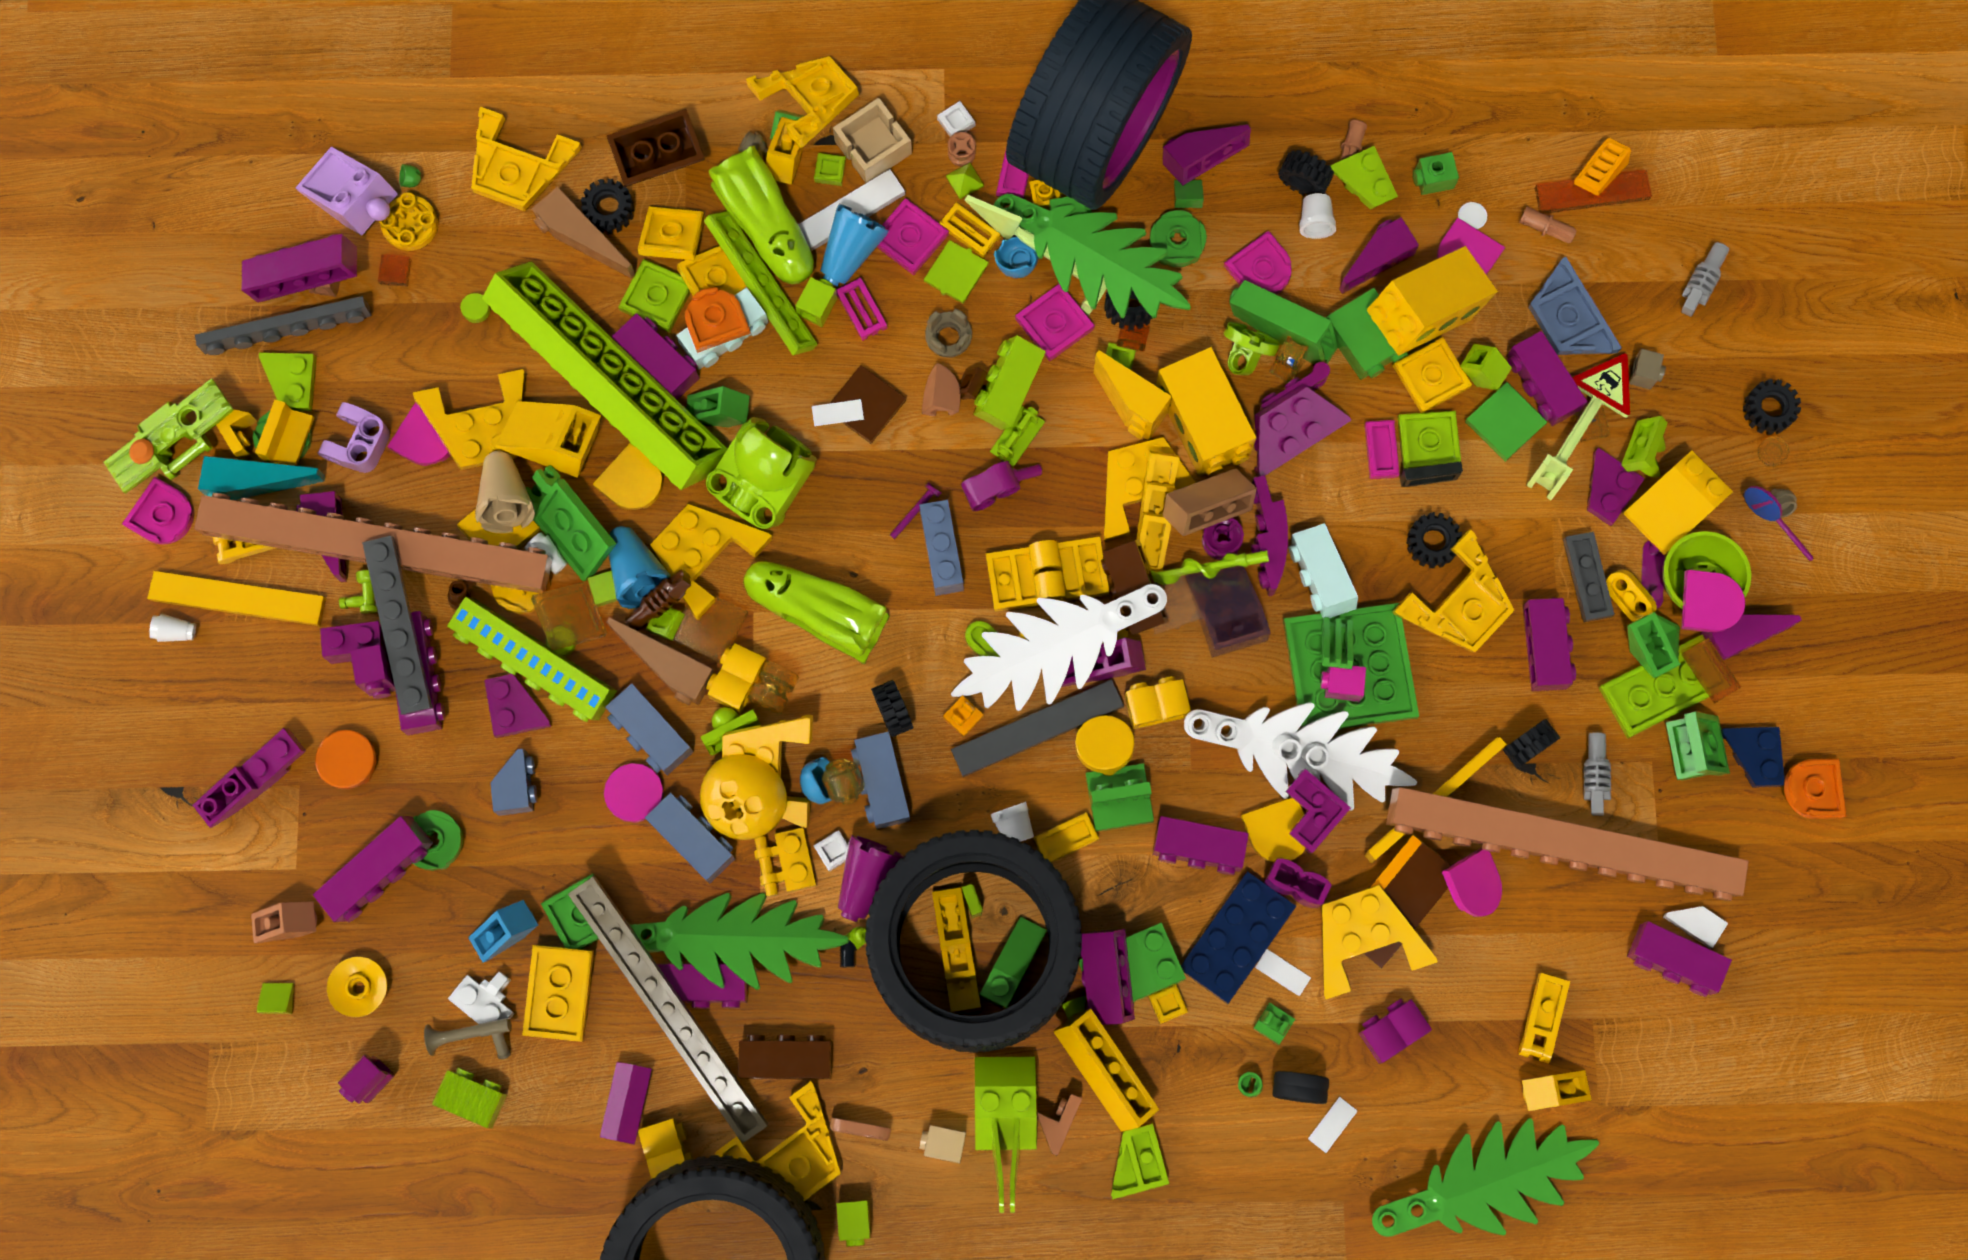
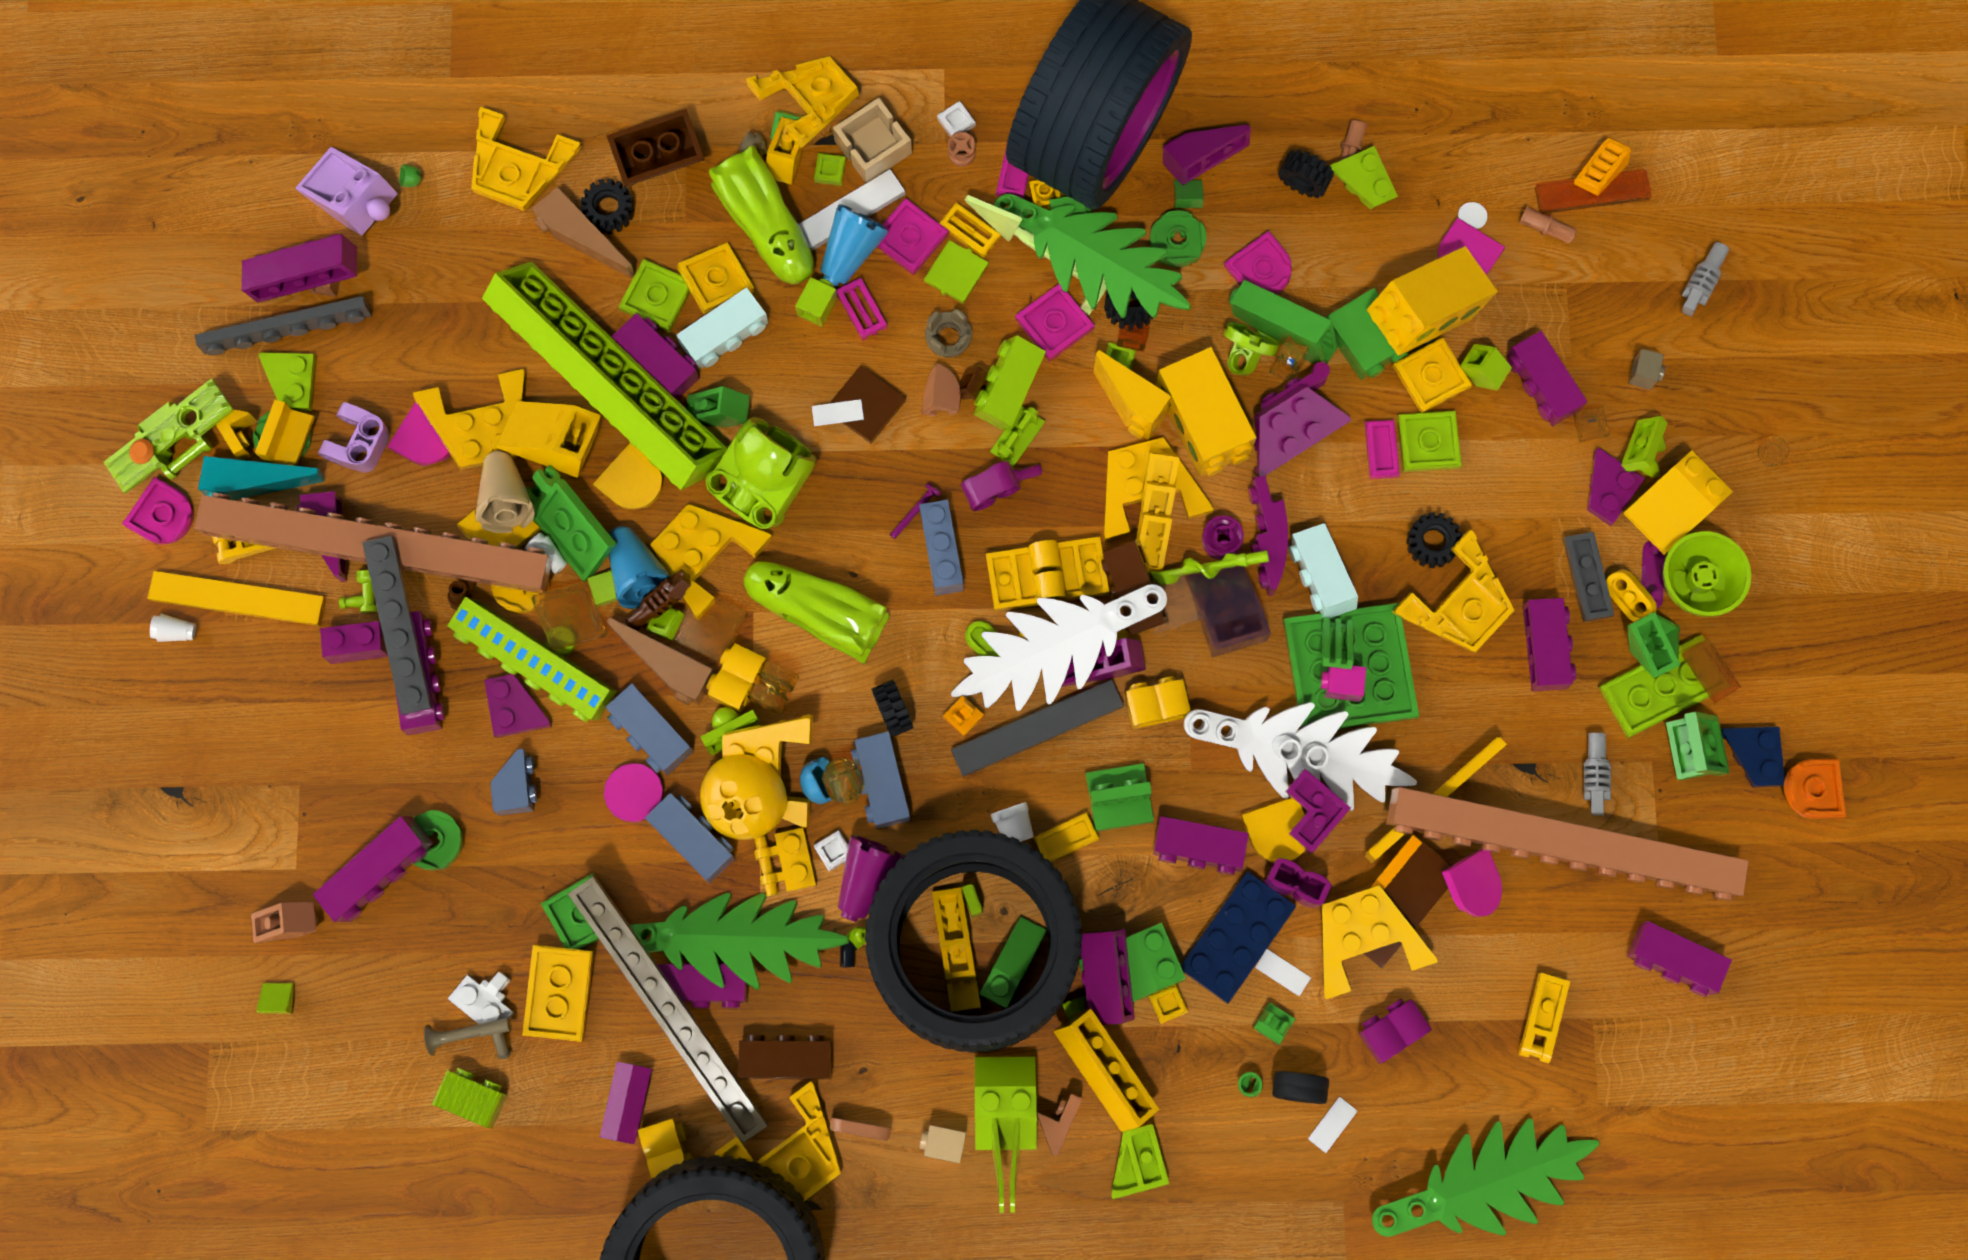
magenta slope [192,728,306,828] -> none
orange tile [315,730,376,789] -> none
yellow dish [327,957,388,1017] -> none
magenta brick [338,1054,395,1104] -> none
magenta brick [350,645,395,699] -> none
clear orange tile [378,255,412,287] -> none
yellow tile [379,192,438,251] -> none
lime tile [460,293,491,323] -> none
dark azure slope [468,900,538,963] -> none
yellow tile [638,206,705,260] -> none
orange tile [685,287,751,353] -> none
lime tile [704,211,818,356] -> none
lime brick [836,1200,871,1247] -> none
lime slope [946,163,984,199] -> none
dark azure hair [994,236,1039,279] -> none
yellow tile [1075,715,1134,776] -> none
medium nougat brick [1163,468,1257,536] -> none
white piece [1299,193,1336,239] -> none
magenta slope [1339,217,1419,294] -> none
pearl dark grey tile [1400,461,1463,487] -> none
bright green brick [1413,152,1459,195] -> none
bright green tile [1465,382,1547,462] -> none
black tyre [1503,719,1560,769] -> none
yellow slope [1522,1070,1592,1111] -> none
yellowish green piece [1526,353,1630,500] -> none
sand blue wing [1528,257,1622,355] -> none
white tile [1663,906,1728,949] -> none
dark pink tile [1681,570,1745,633] -> none
magenta slope [1700,615,1802,663] -> none
black tyre [1743,379,1801,435] -> none
piece [1744,486,1813,561] -> none
dark tan plate [1771,488,1797,518] -> none

